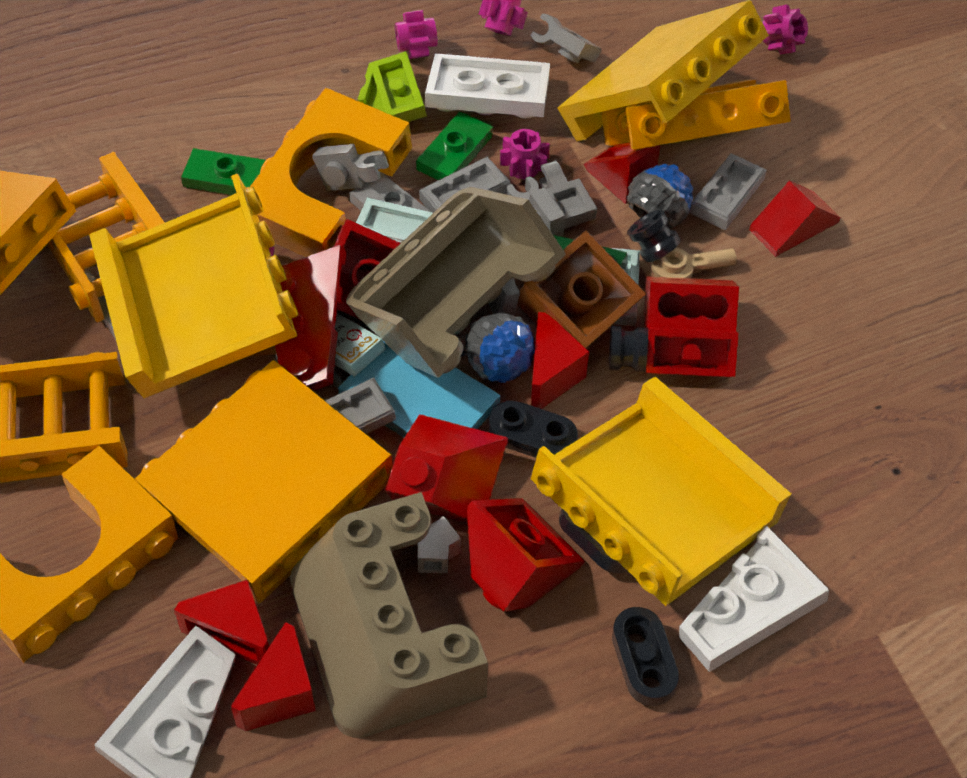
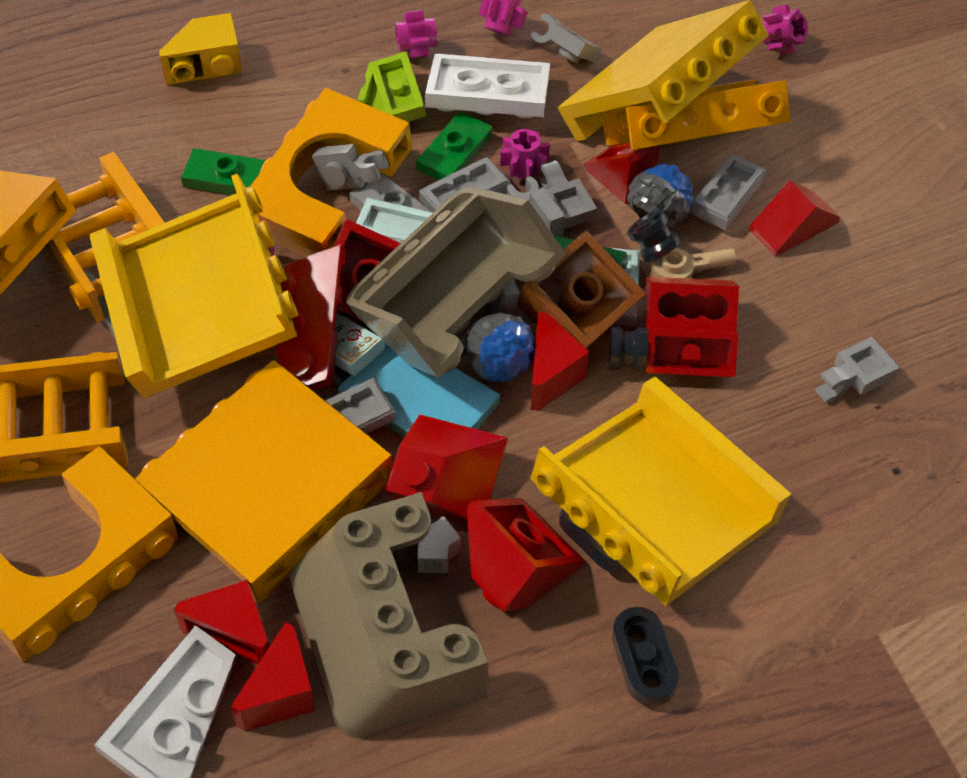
black plate [489,401,578,458] -> none
white wing [679,526,829,672] -> none
none -> yellow slope [159,13,242,85]
none -> light grey plate [815,337,900,403]

